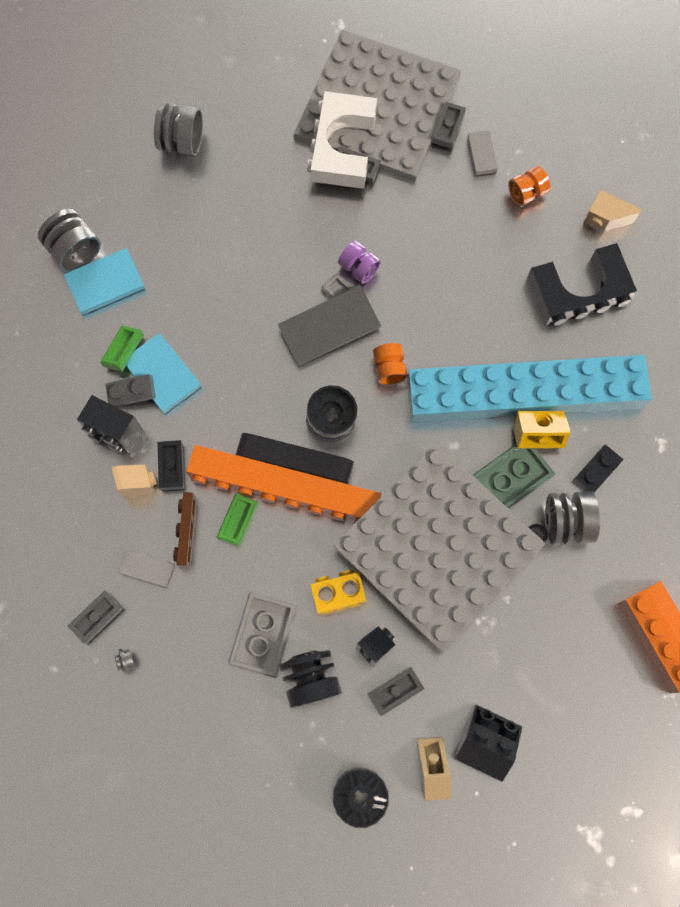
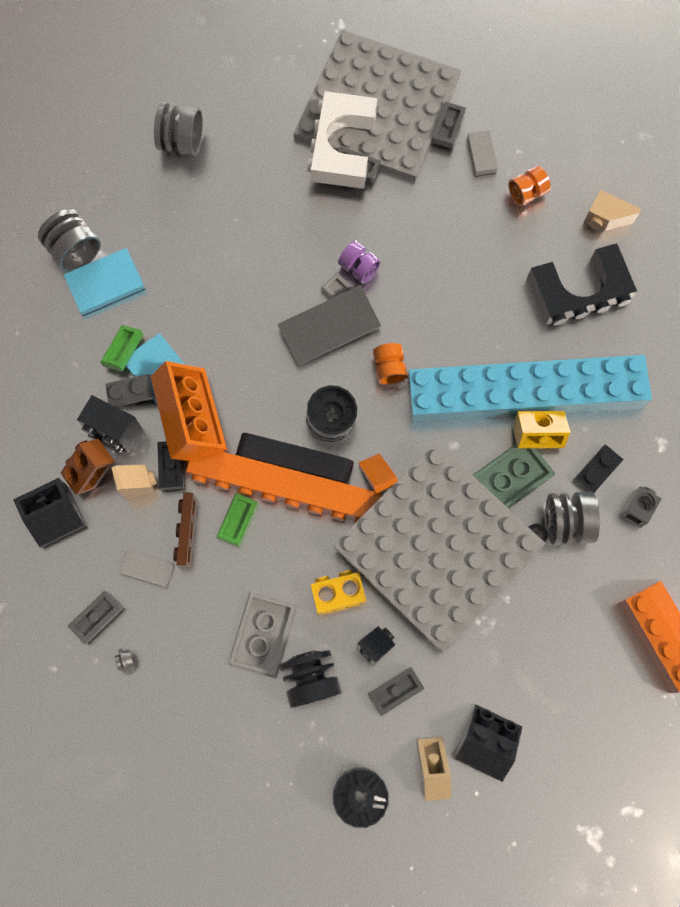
none -> black slope [13,478,85,548]
none -> dark orange brick [60,439,114,495]
none -> orange slope [150,361,227,461]
none -> orange tile [358,453,398,493]
none -> dark grey brick [620,486,662,527]

